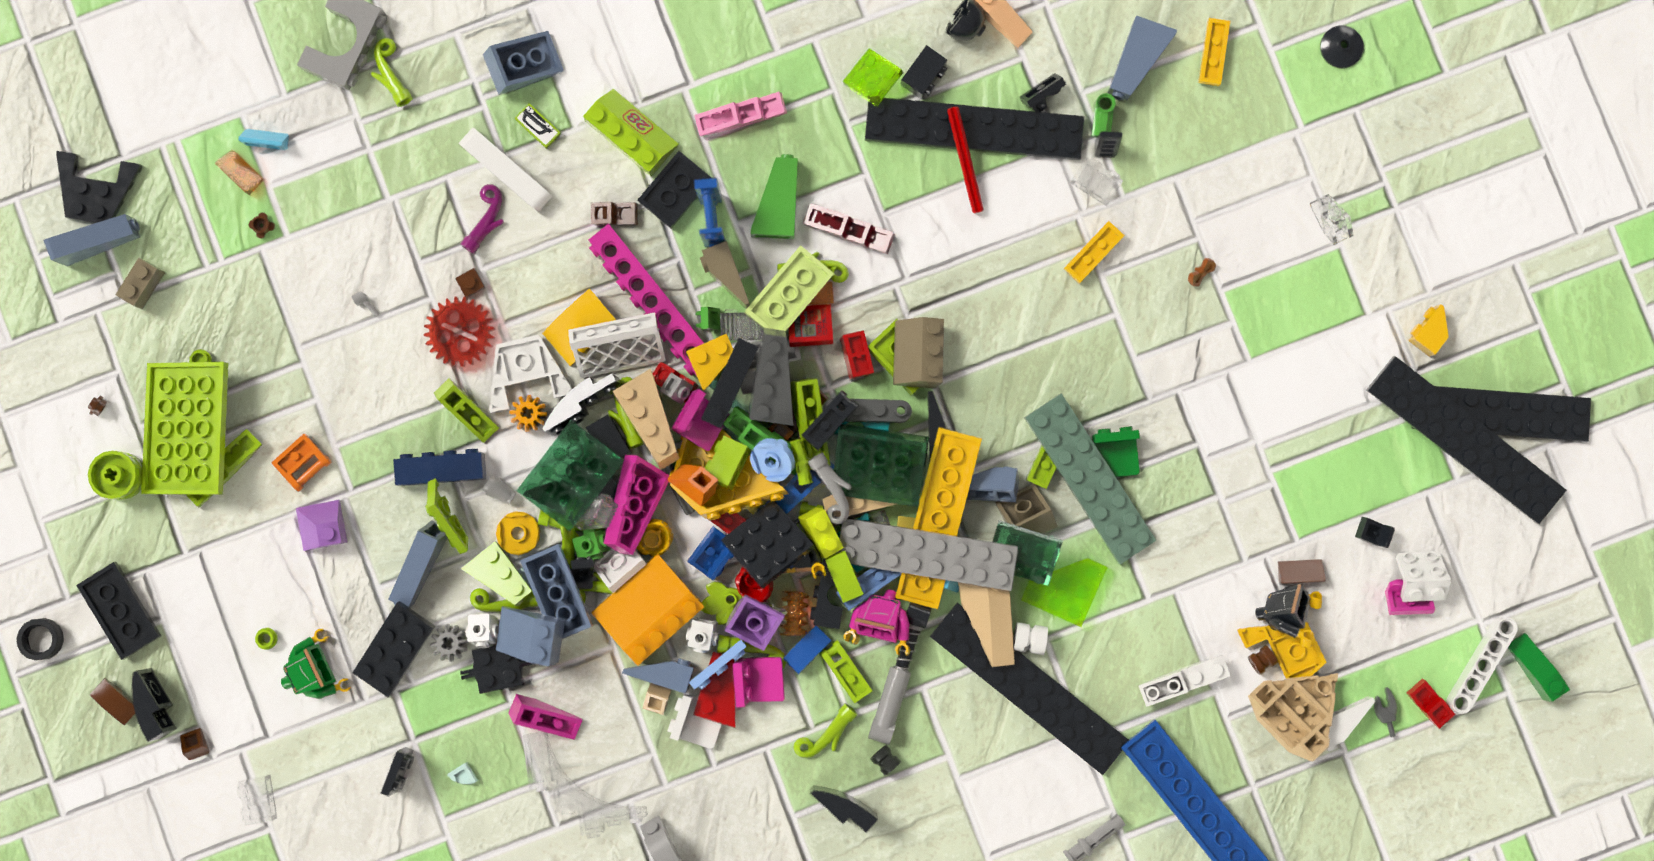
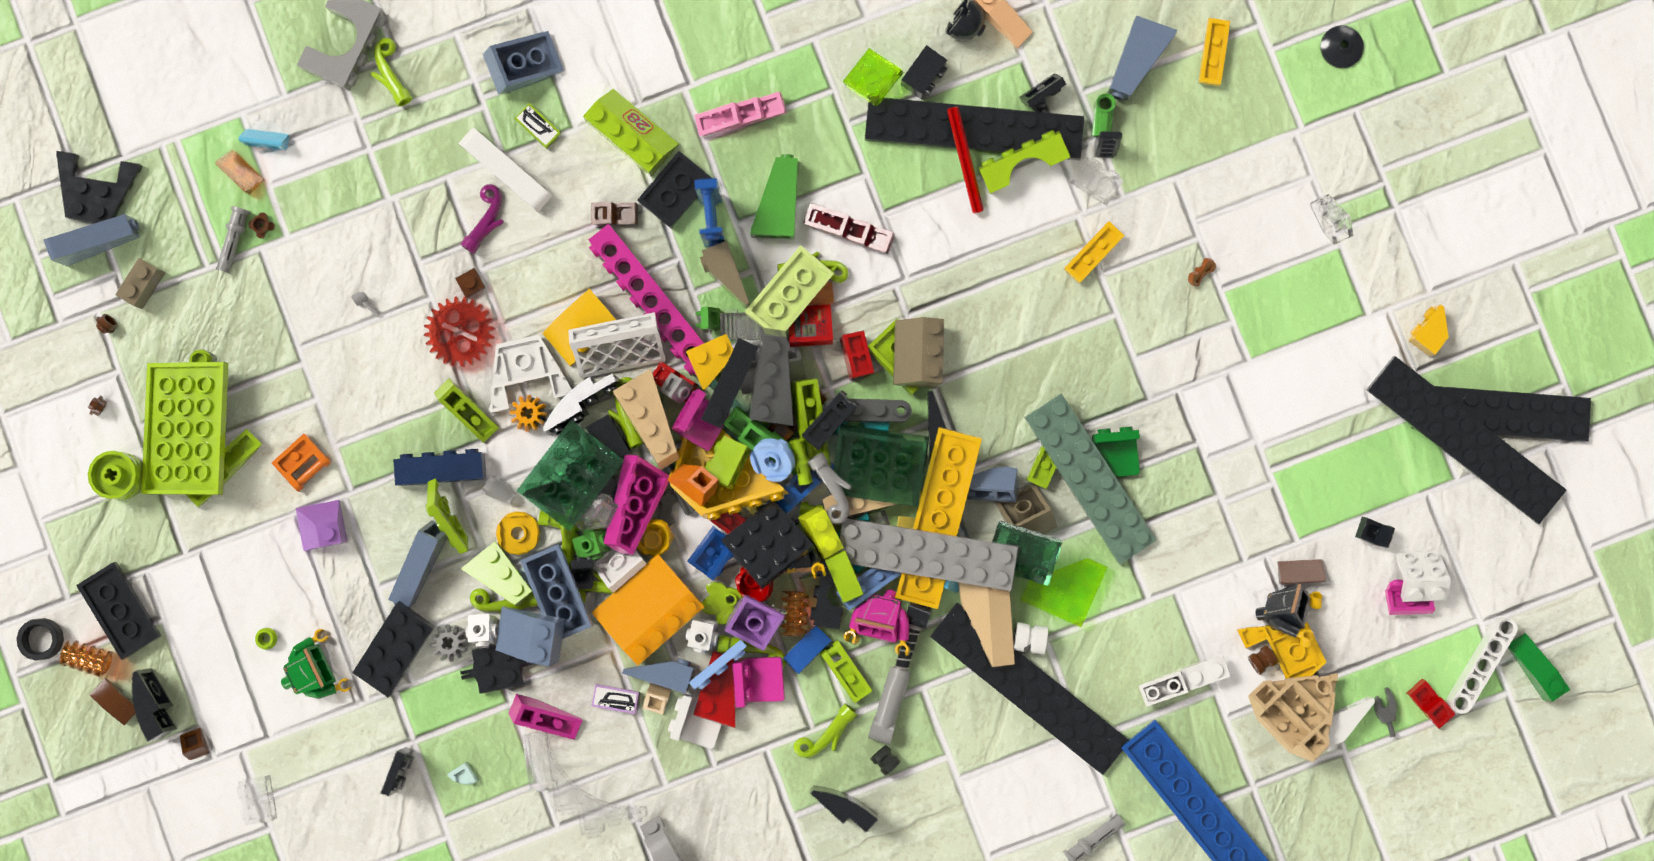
none -> clear orange piece [59,640,113,677]
none -> reddish brown plate [96,314,117,334]
none -> light grey pin [216,206,251,273]
none -> tile [592,684,639,714]
none -> dark grey piece [657,493,678,526]
none -> lime arch [979,130,1070,194]

